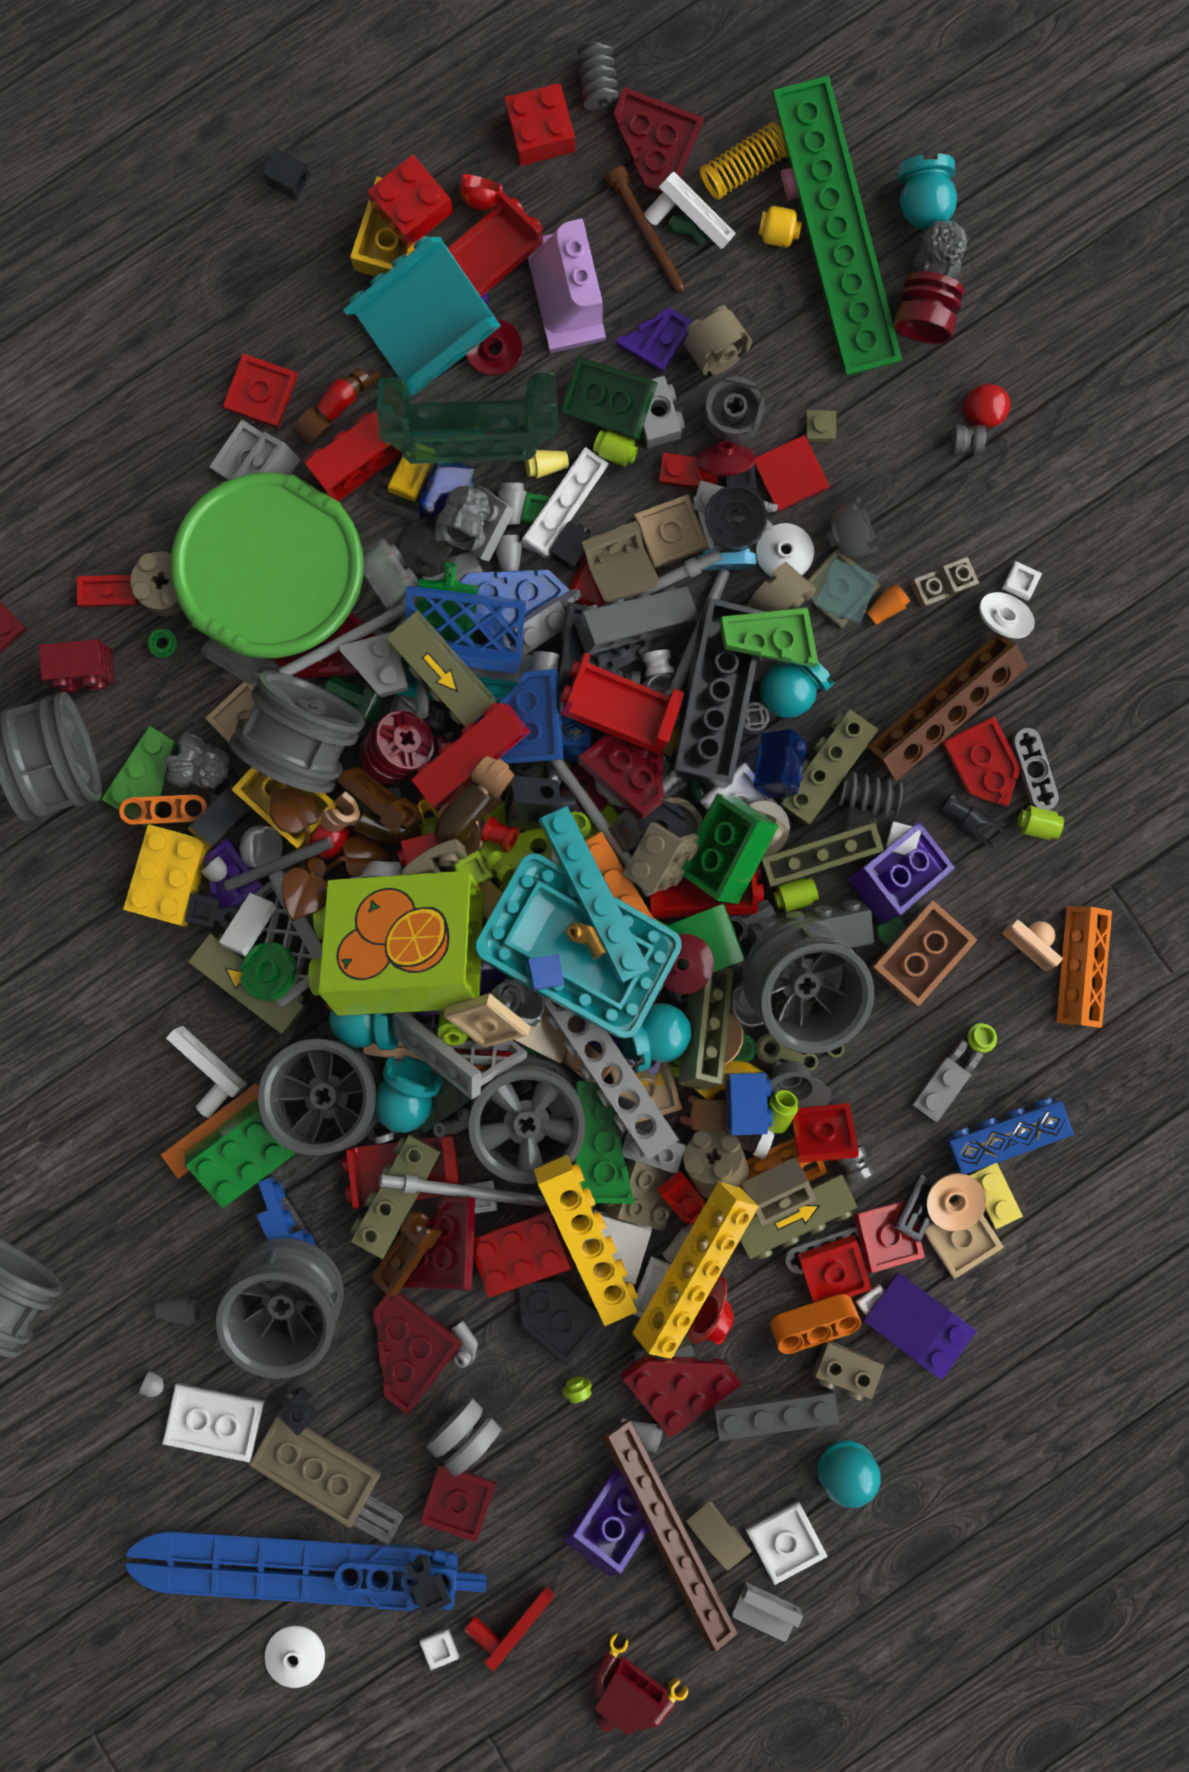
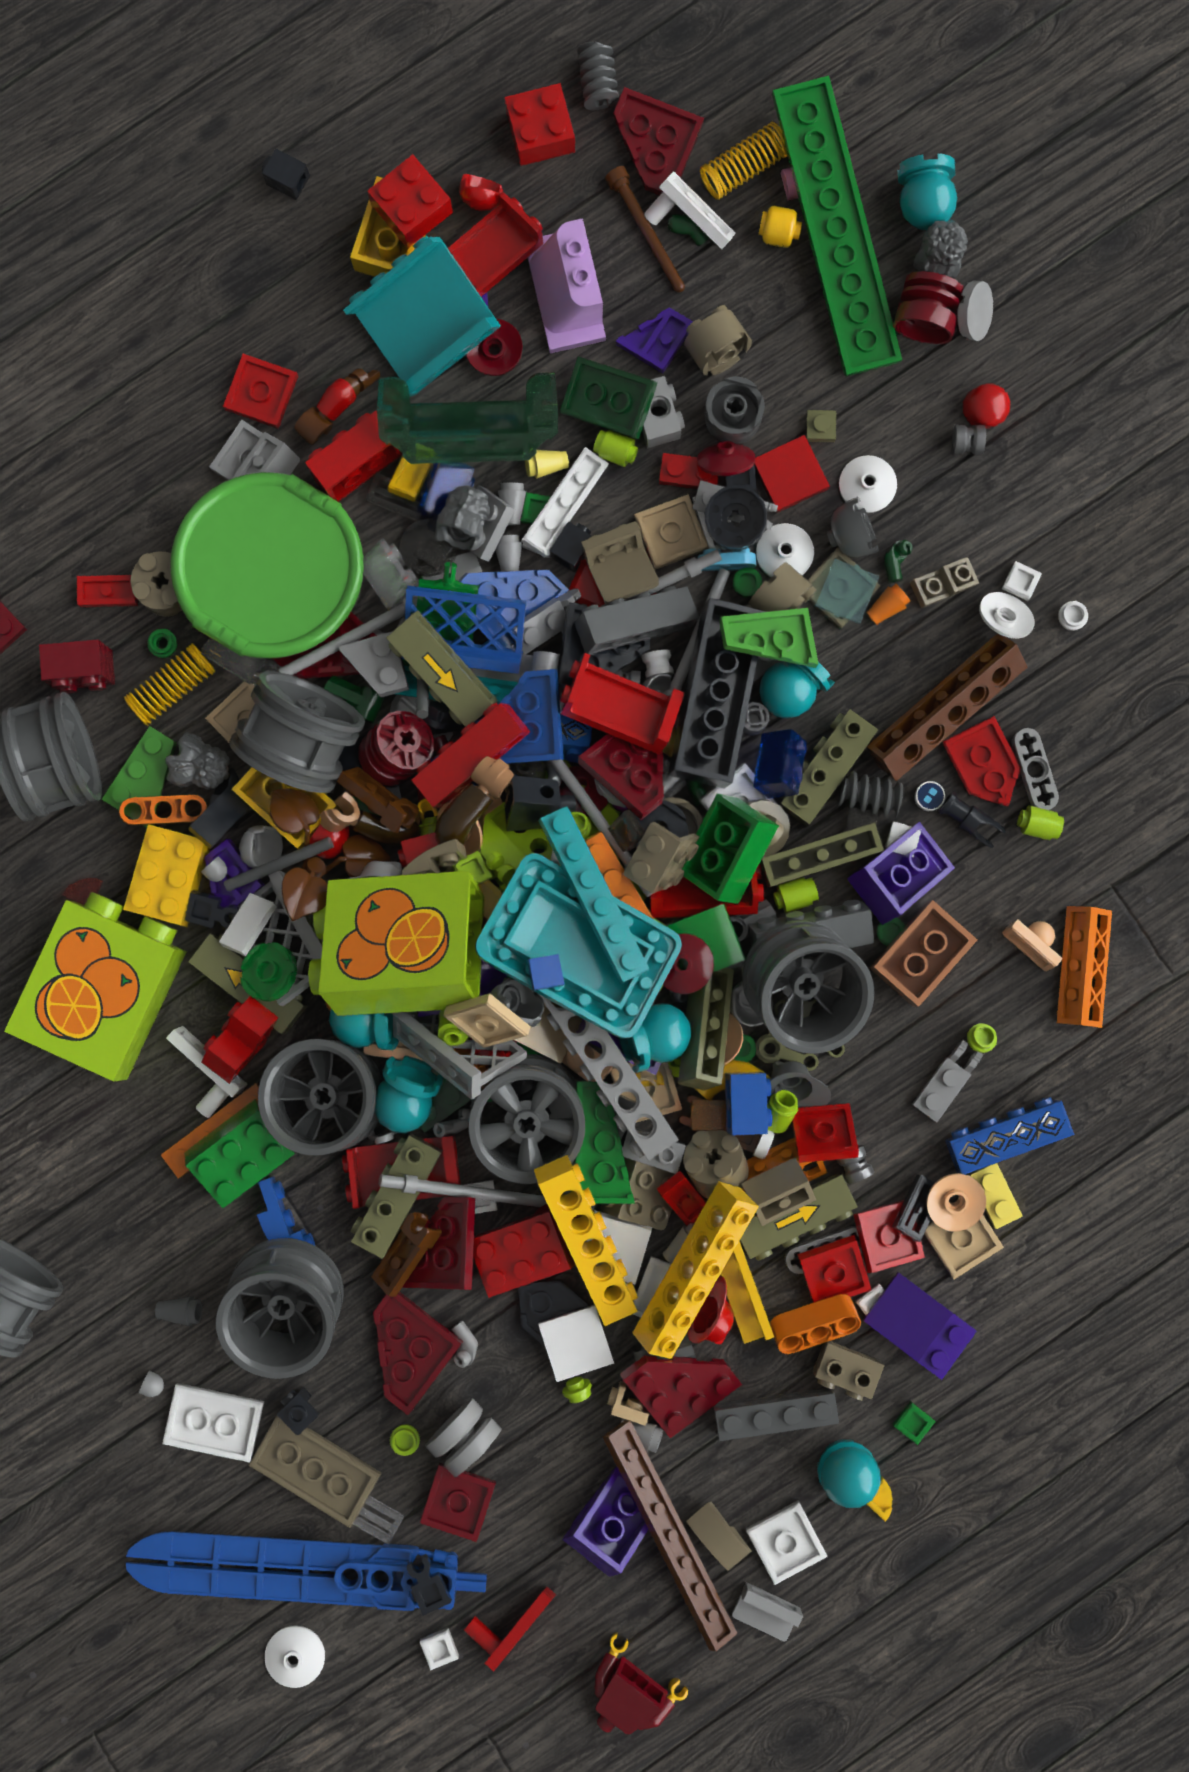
red bush [480,816,520,853] -> none
pearl gold arm [565,922,607,959] -> none
none -> lime brick [4,892,187,1081]
none -> clear red tile [62,878,103,905]
none -> yellow piece [124,643,215,726]
none -> red brick [201,996,279,1084]
none -> lime plate [390,1425,420,1456]
none -> white tile [538,1304,614,1382]
none -> tan bracket [607,1381,649,1426]
none -> yellow fence [720,1241,774,1344]
none -> green tile [733,567,762,598]
none -> white dish [839,455,897,513]
none -> yellow tile [867,1477,893,1522]
none -> dark green arm [884,540,913,583]
none -> green tile [892,1401,936,1445]
none -> dark blue tile [914,781,945,811]
none -> light grey tile [957,281,993,341]
none -> white plate [1058,601,1088,631]

